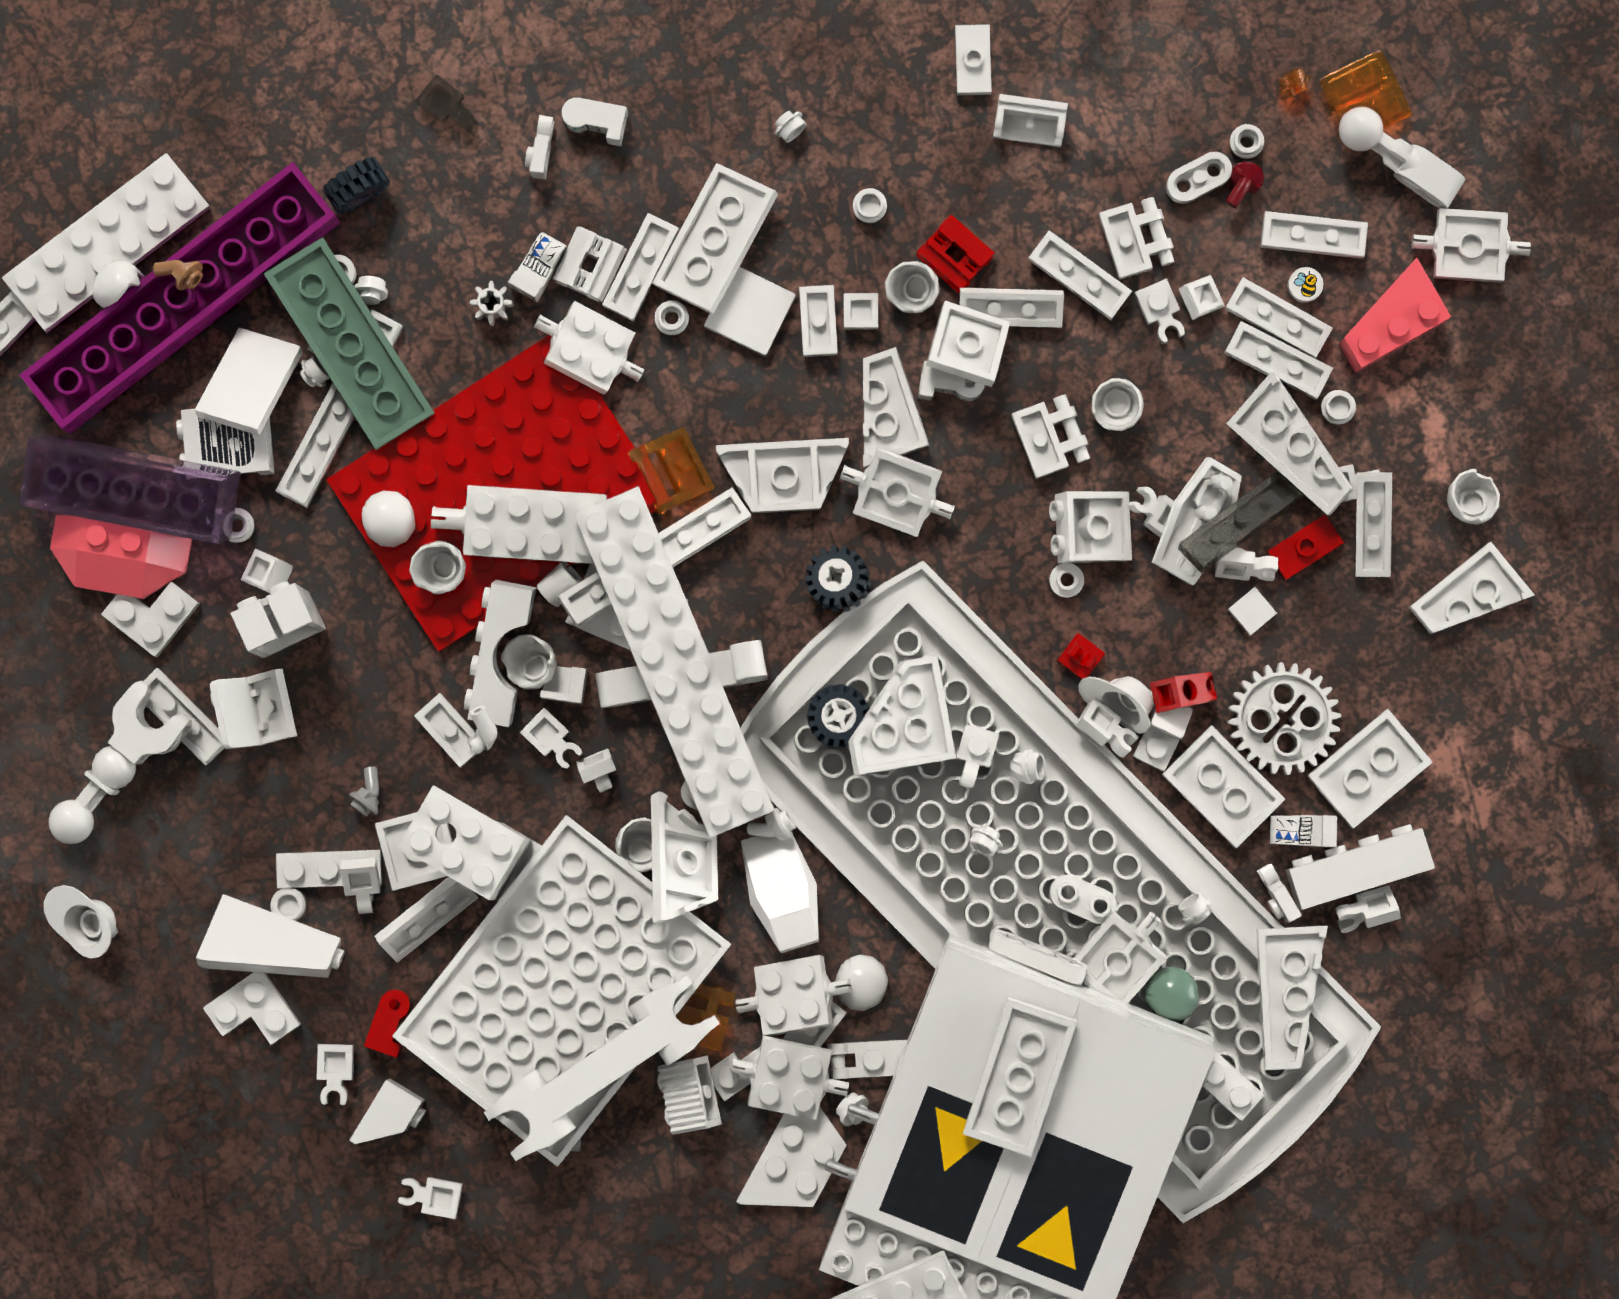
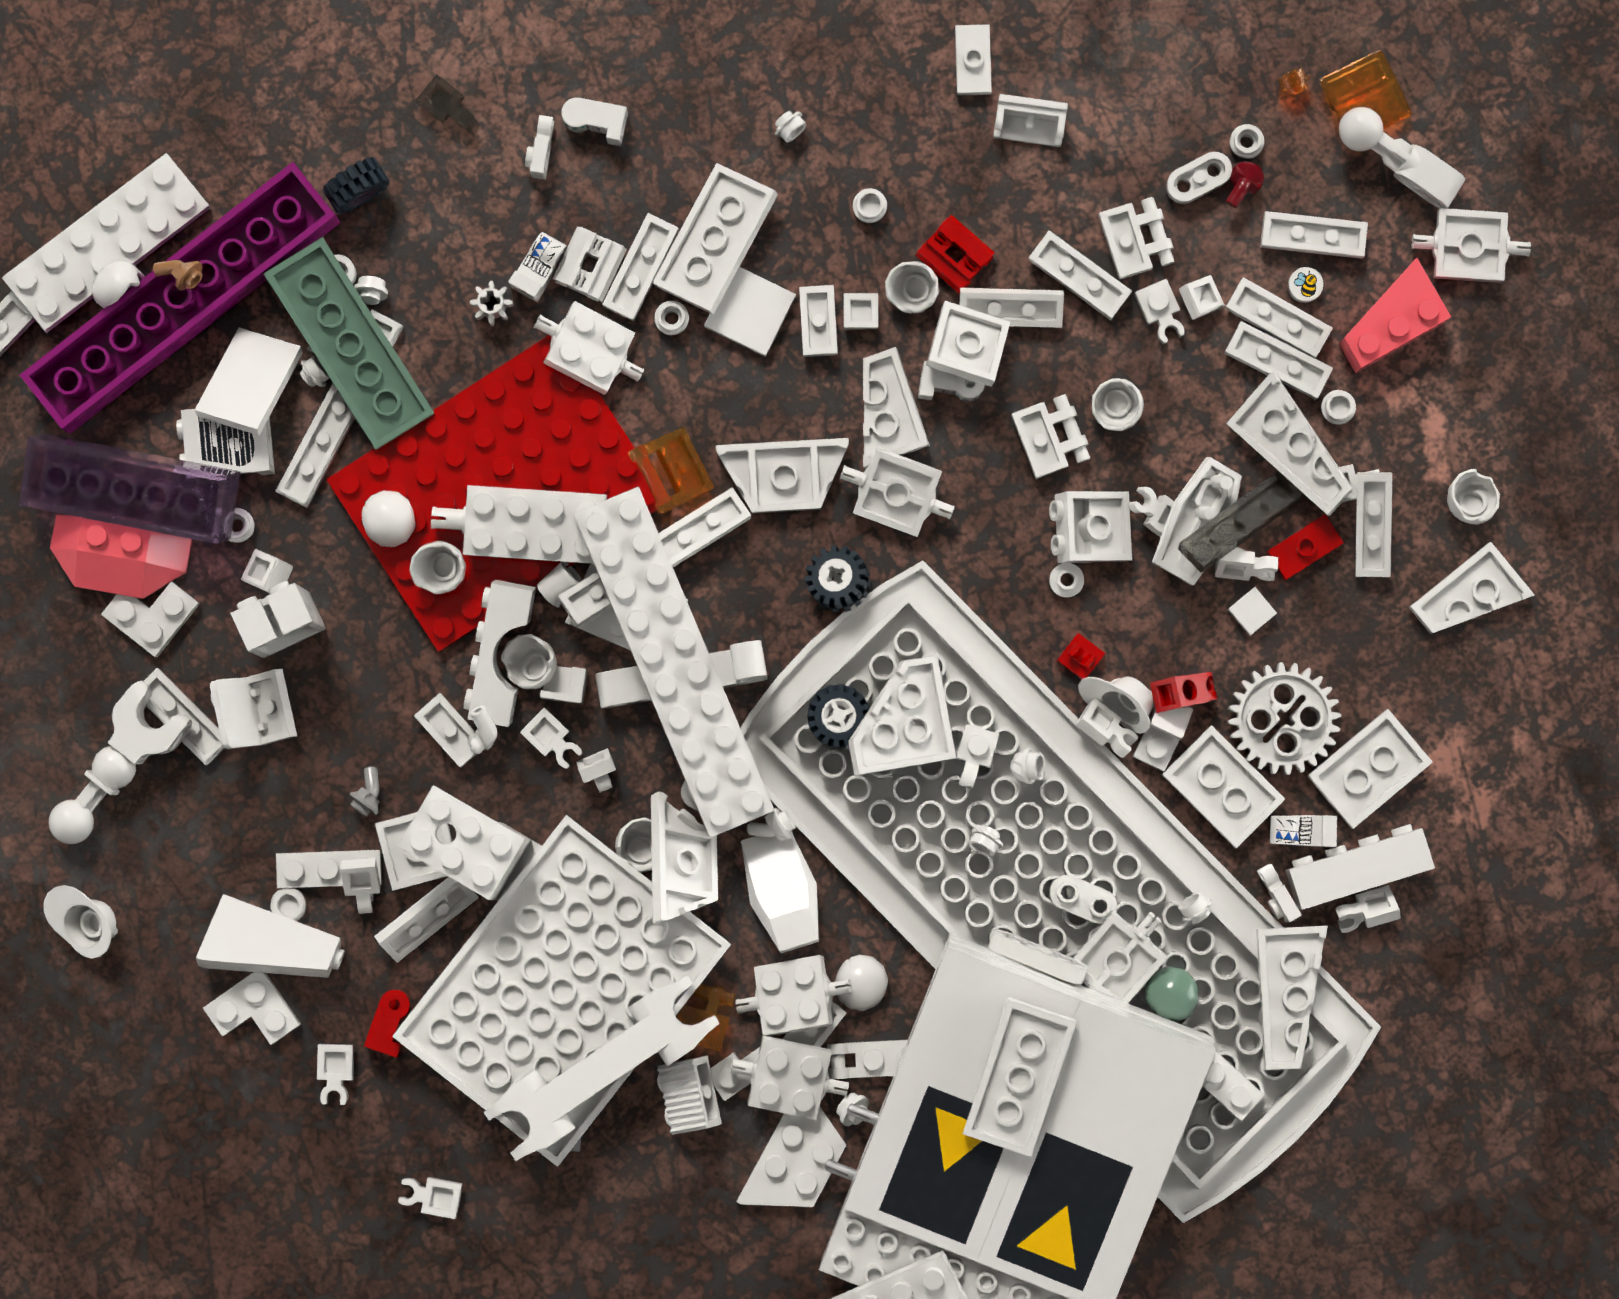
white slope [349,1079,426,1144] -> none

